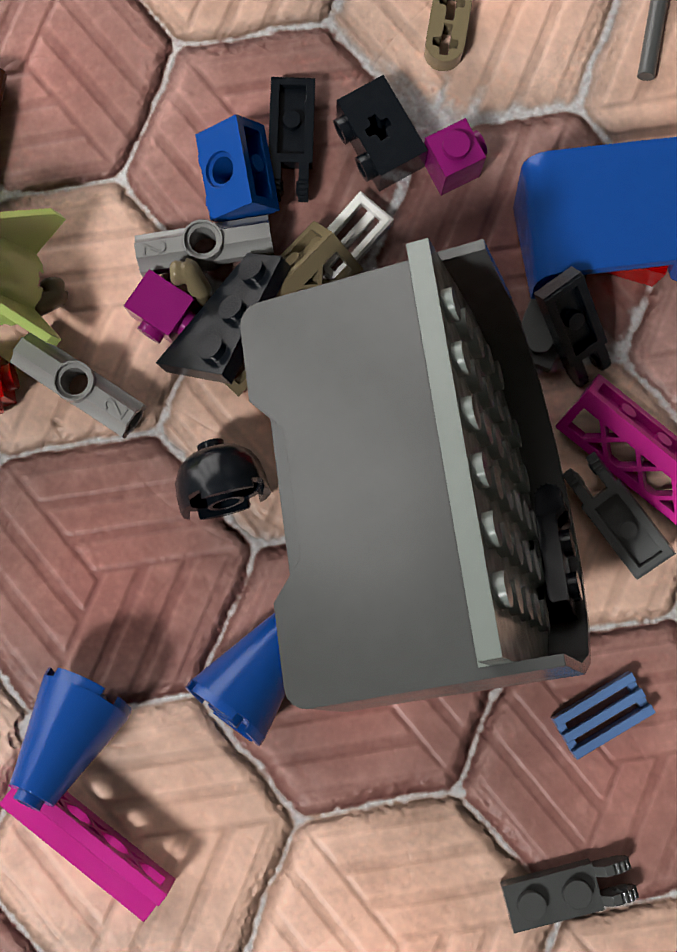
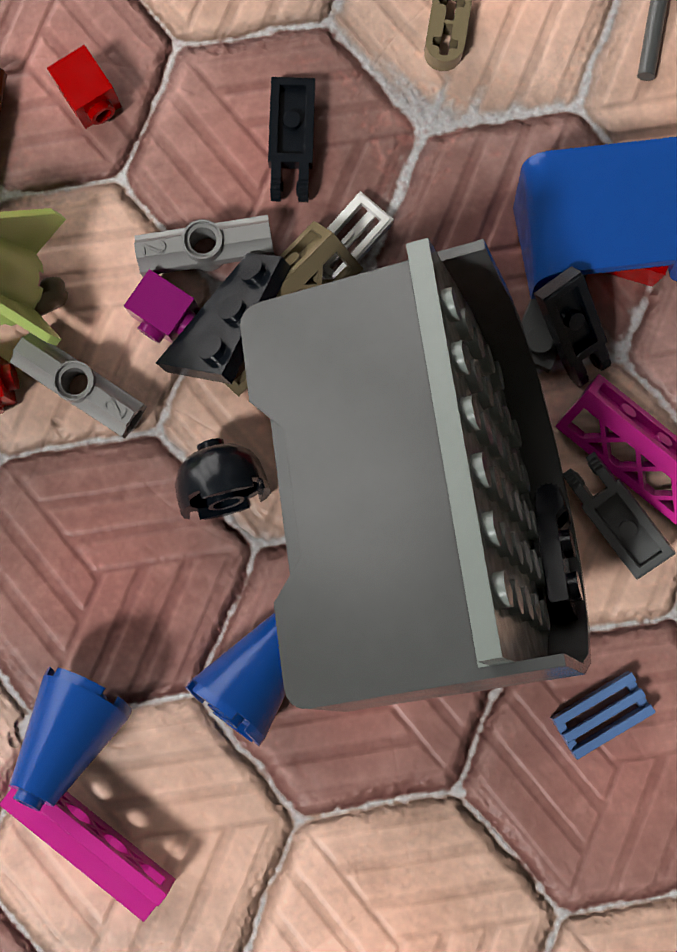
dark tan arm [170,258,214,308] -> none
blue brick [195,114,280,222] -> none
black brick [333,75,428,192] -> none
magenta brick [424,118,488,196] -> none
dark grey hinge [500,855,639,934] -> none
none -> red brick [47,44,122,129]

